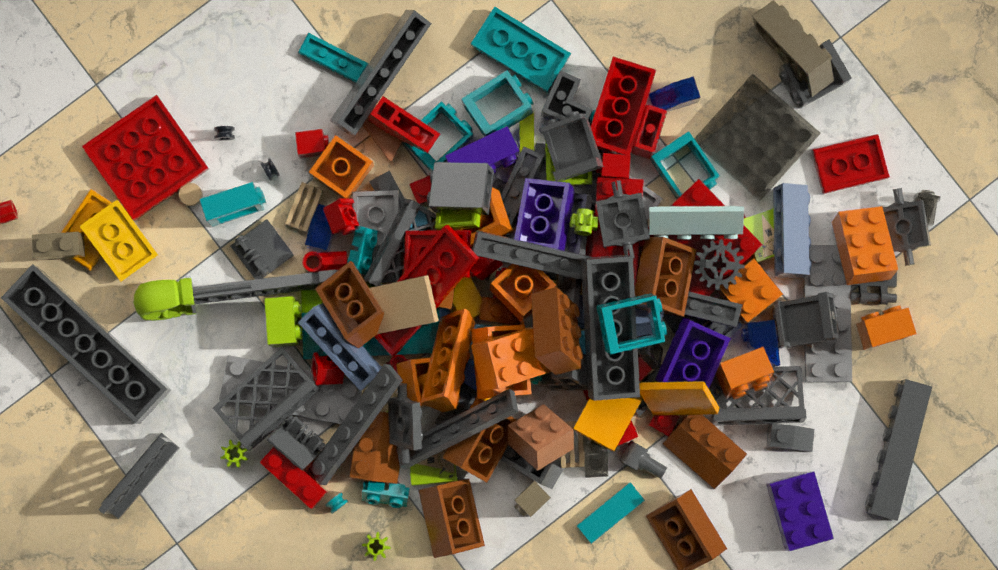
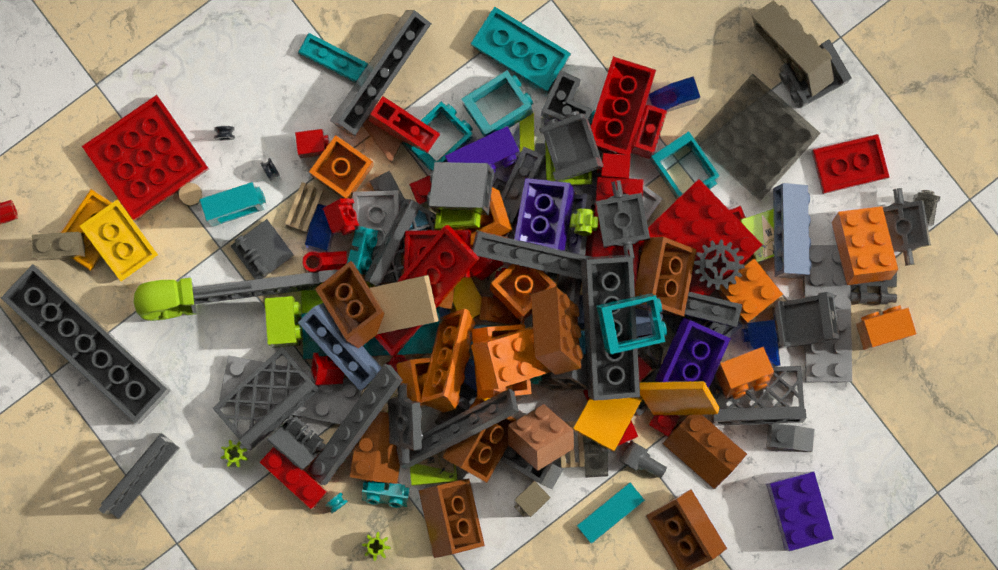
light aqua slope [649,206,744,239] -> none
dark grey brick [865,379,932,521] -> none

